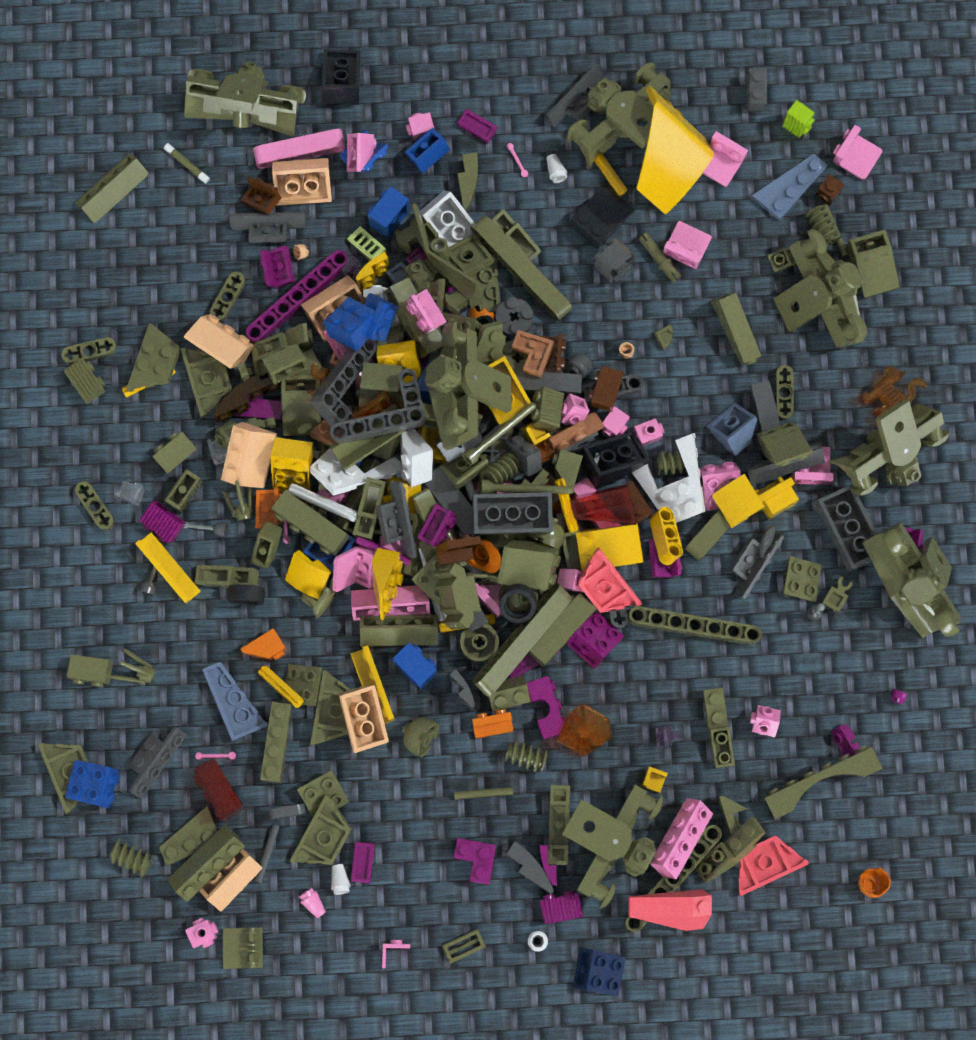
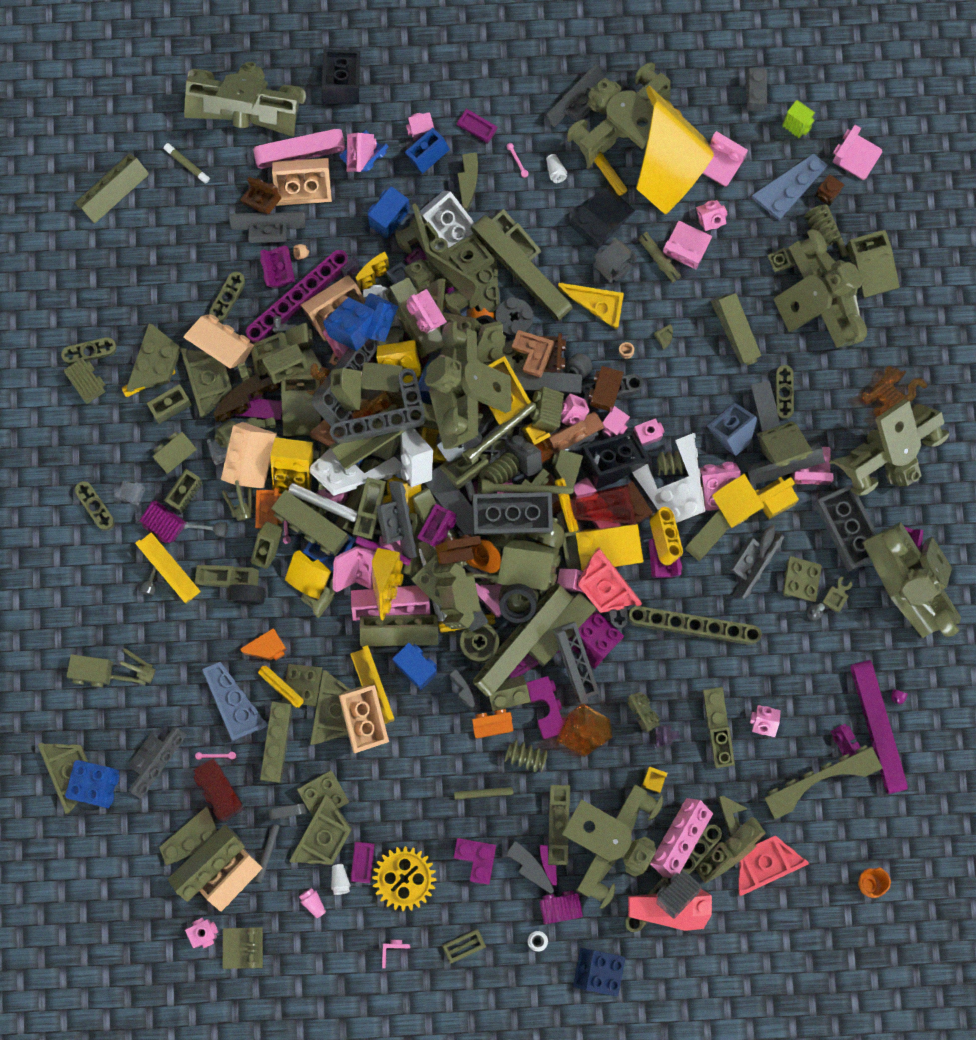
olive piece [109,839,154,877] -> none
yellowish green slope [347,226,387,261] -> none
olive cylinder [402,717,439,757] -> none
none -> olive brick [147,384,192,424]
none -> dark grey bar [273,316,298,333]
none -> olive slope [330,368,362,412]
none -> yellow gear [372,846,437,911]
none -> dark grey fence [553,621,599,705]
none -> yellow wing [558,283,624,330]
none -> olive hinge [627,692,660,733]
none -> dark grey brick [656,870,702,919]
none -> bright pink brick [696,200,727,231]
none -> magenta beam [850,660,908,795]

